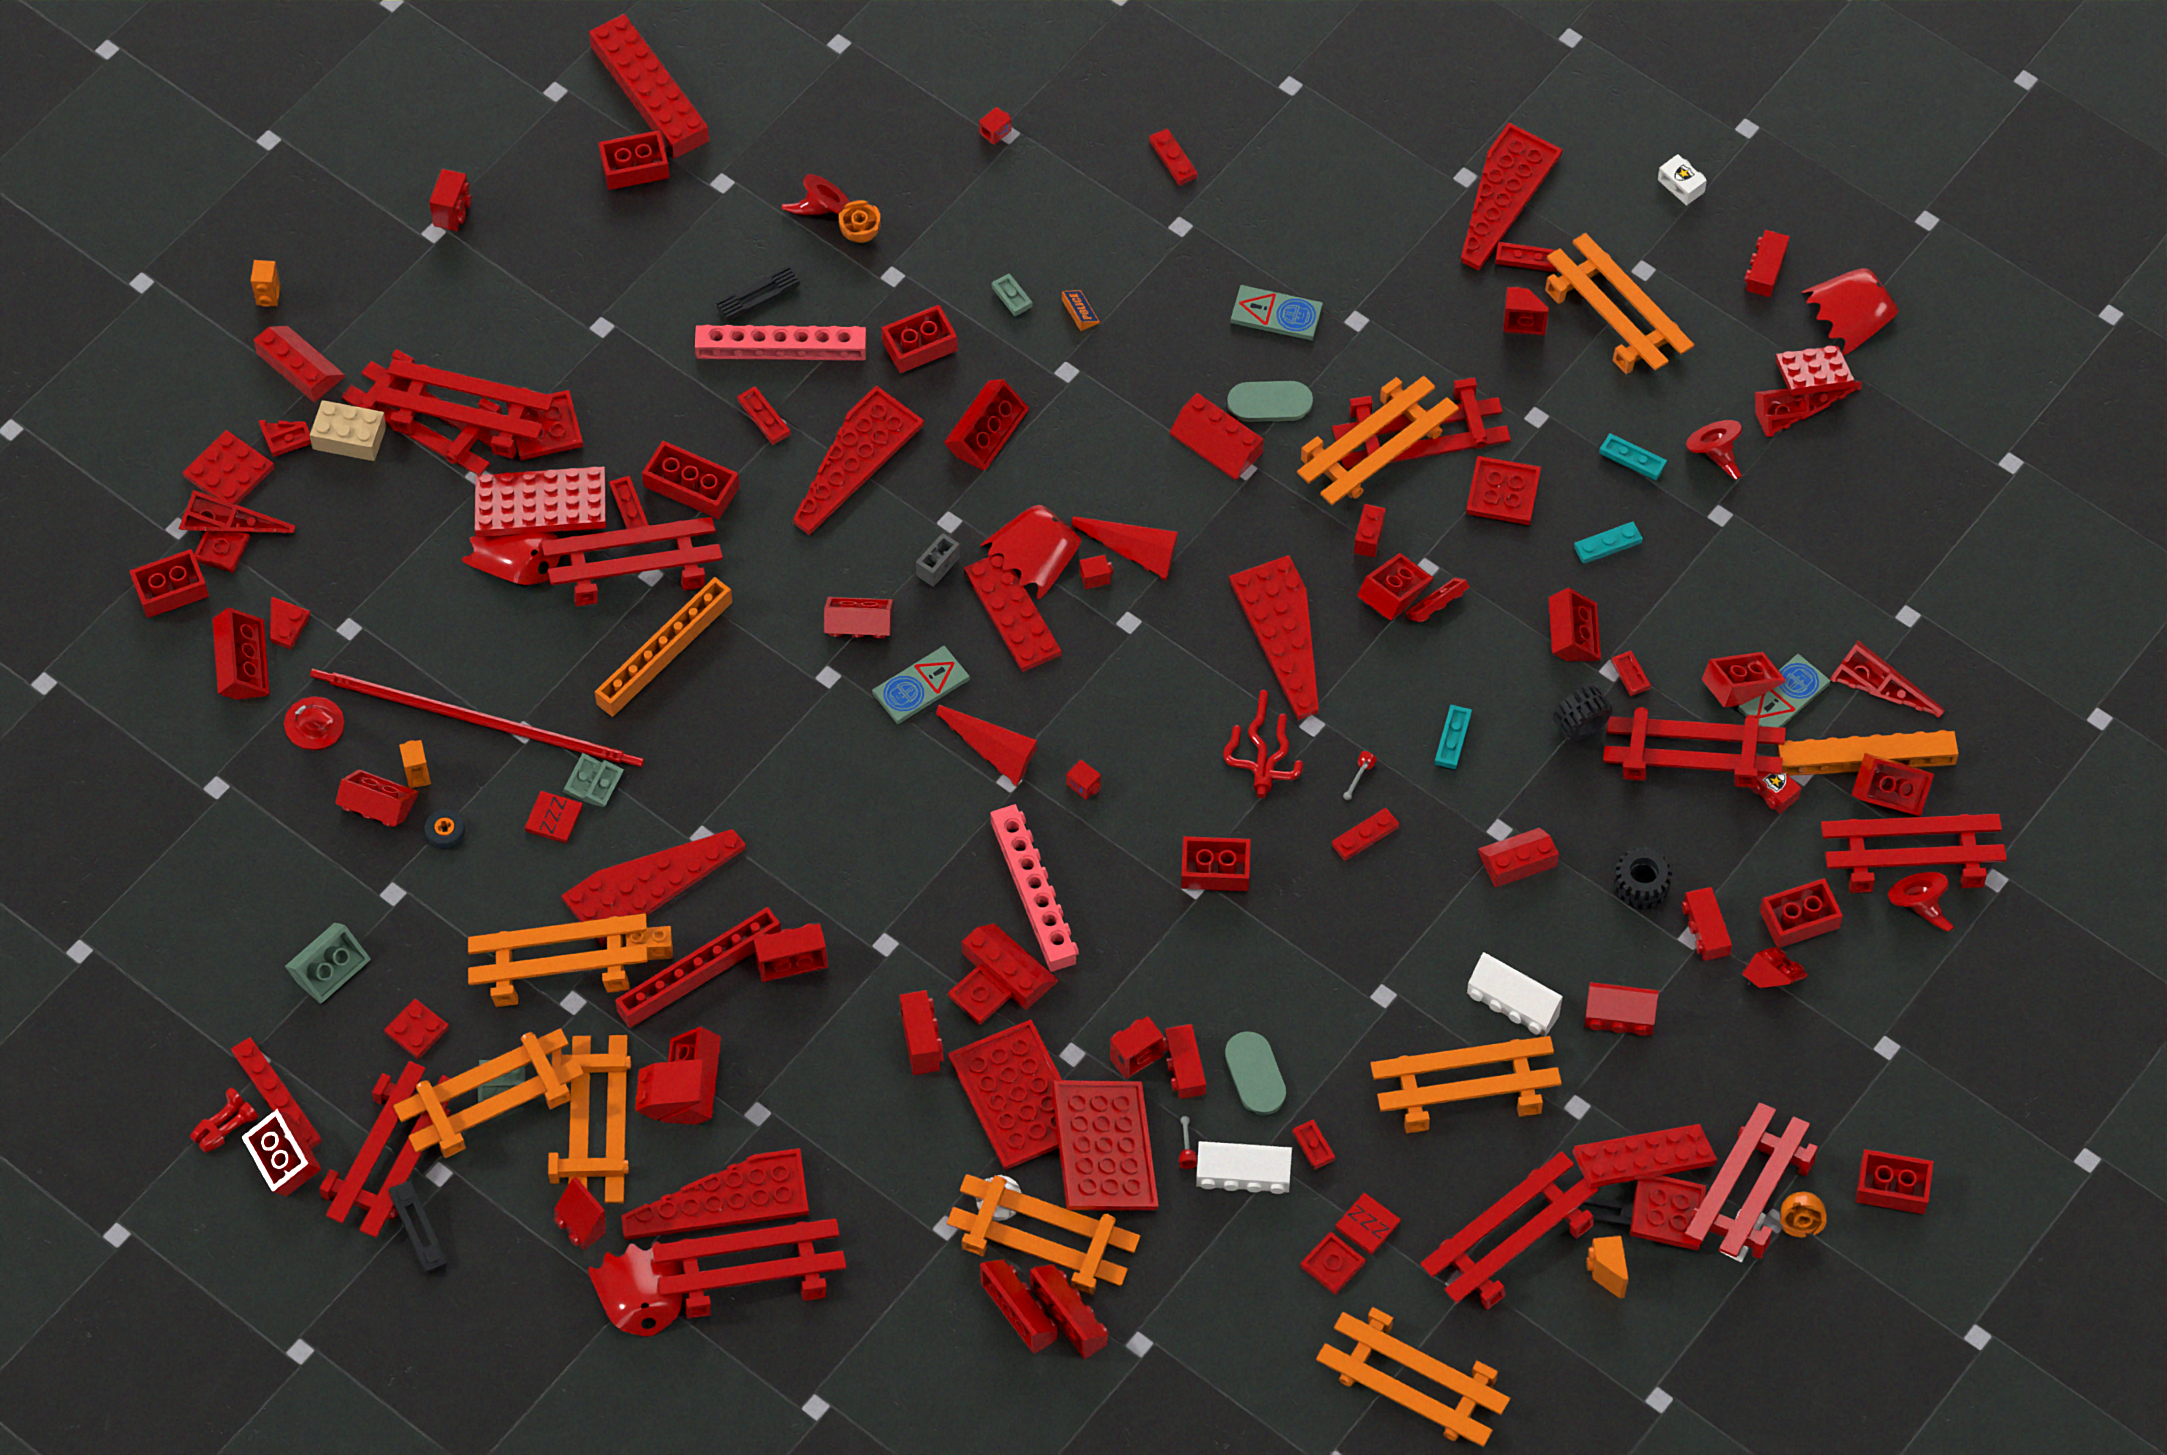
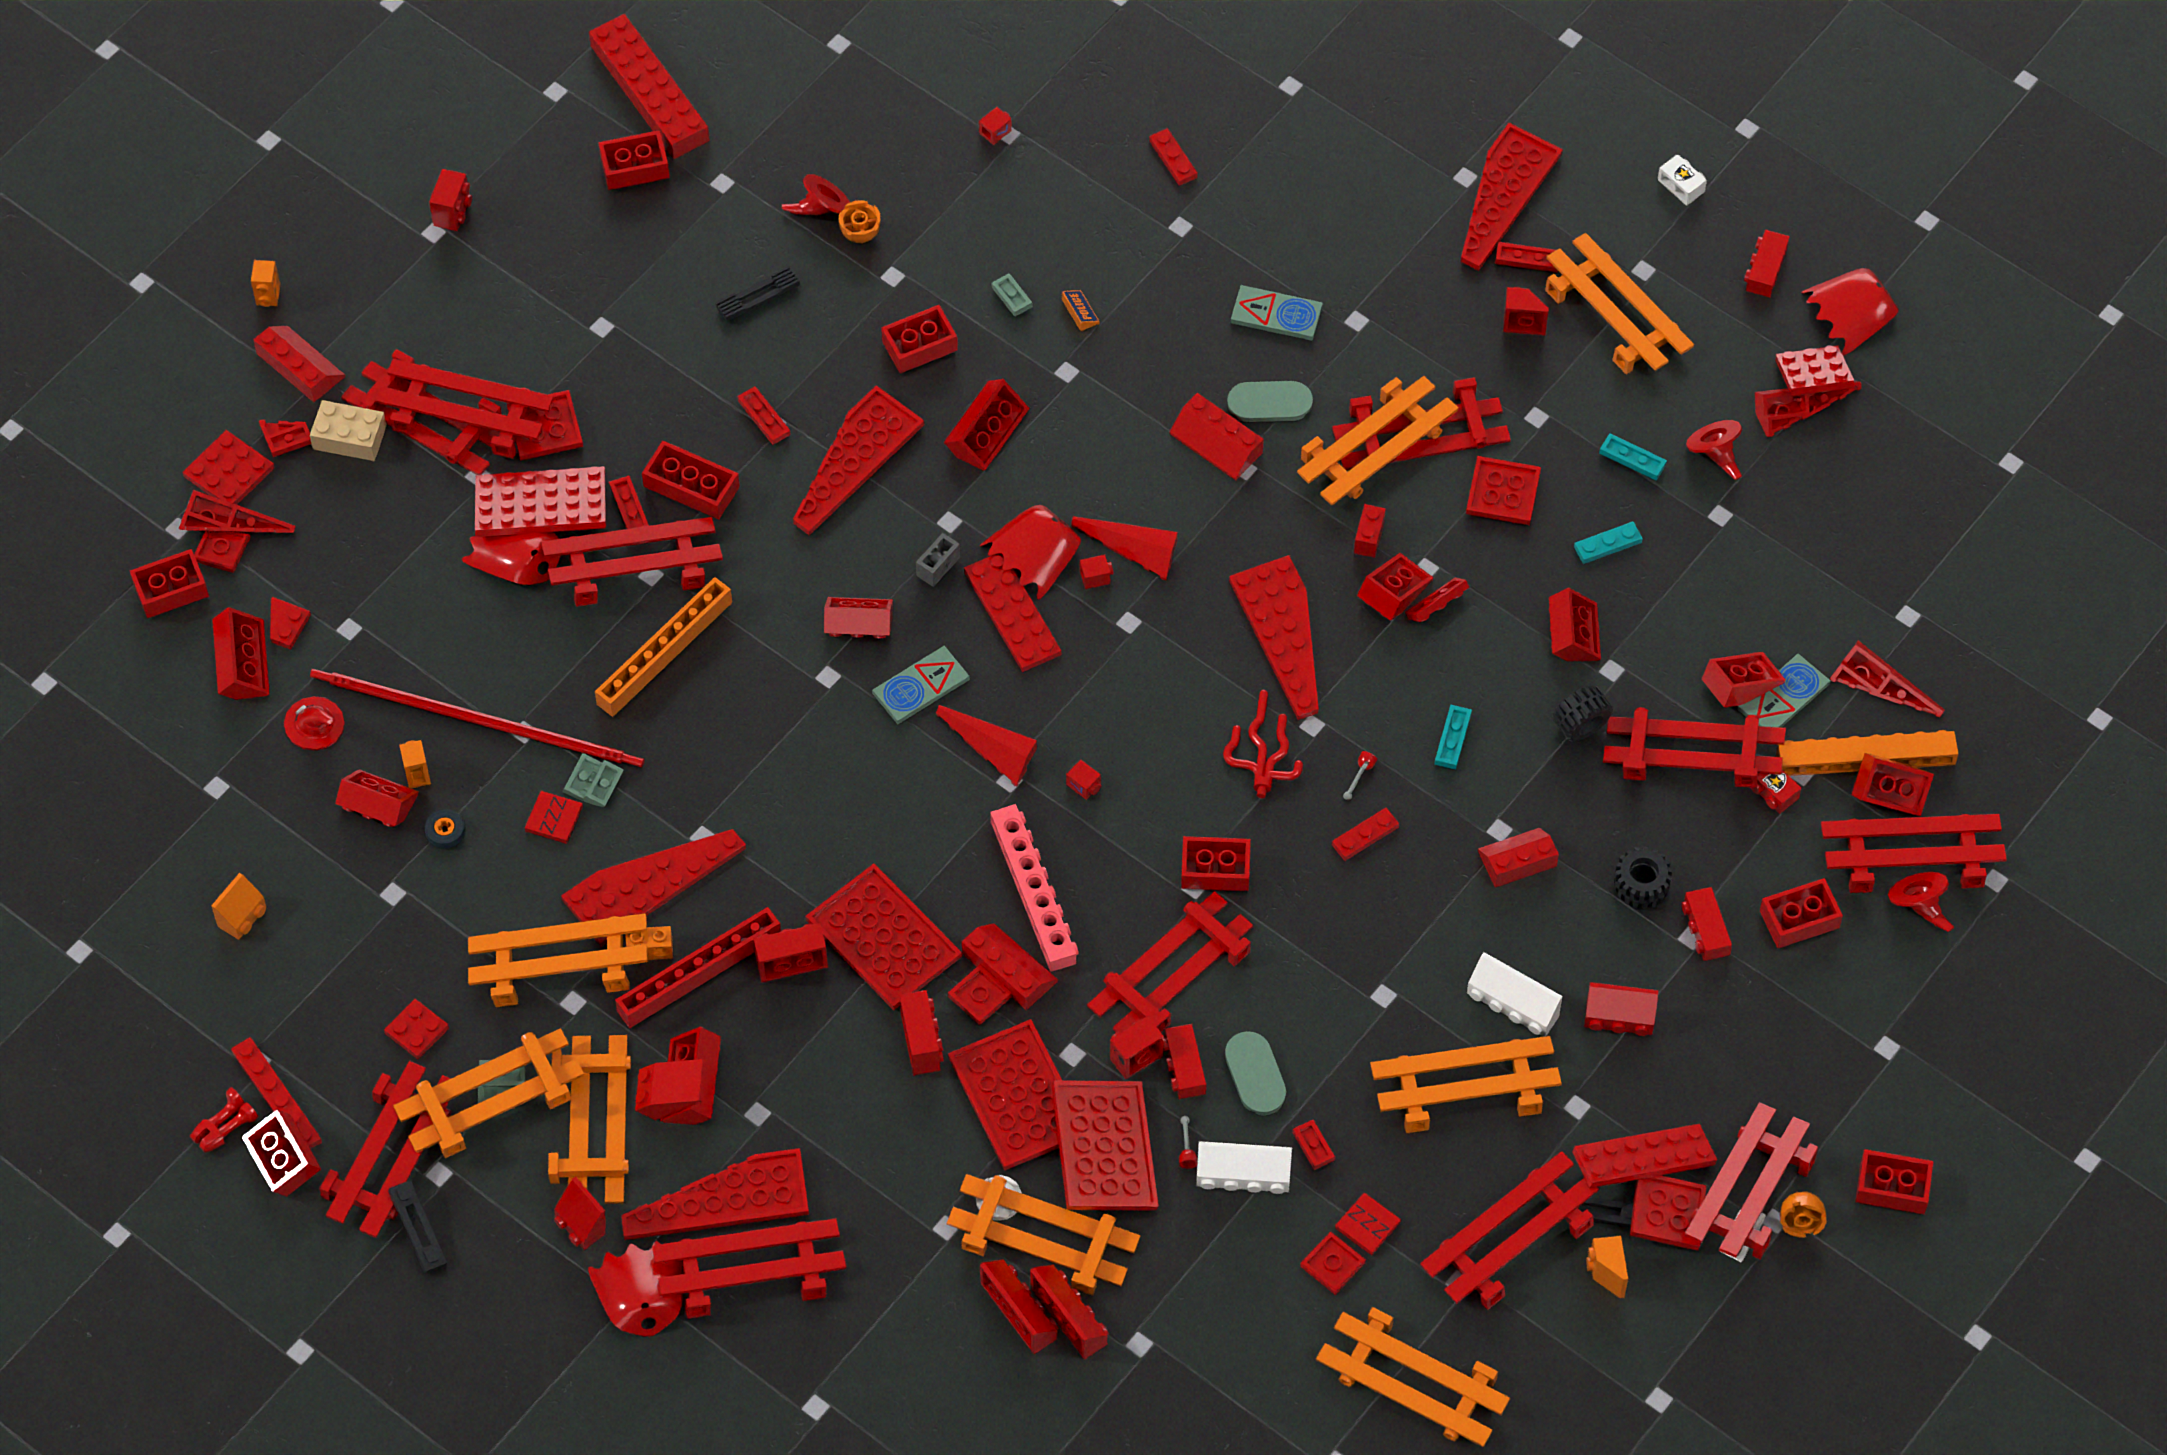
sand green slope [285,922,371,1003] -> none
coral brick [695,325,867,360] -> none
red plate [1611,650,1651,696] -> none
red slope [1742,947,1808,988] -> none
none -> orange slope [211,873,267,940]
none -> red plate [805,864,962,1010]
none -> red fence [1087,891,1253,1032]

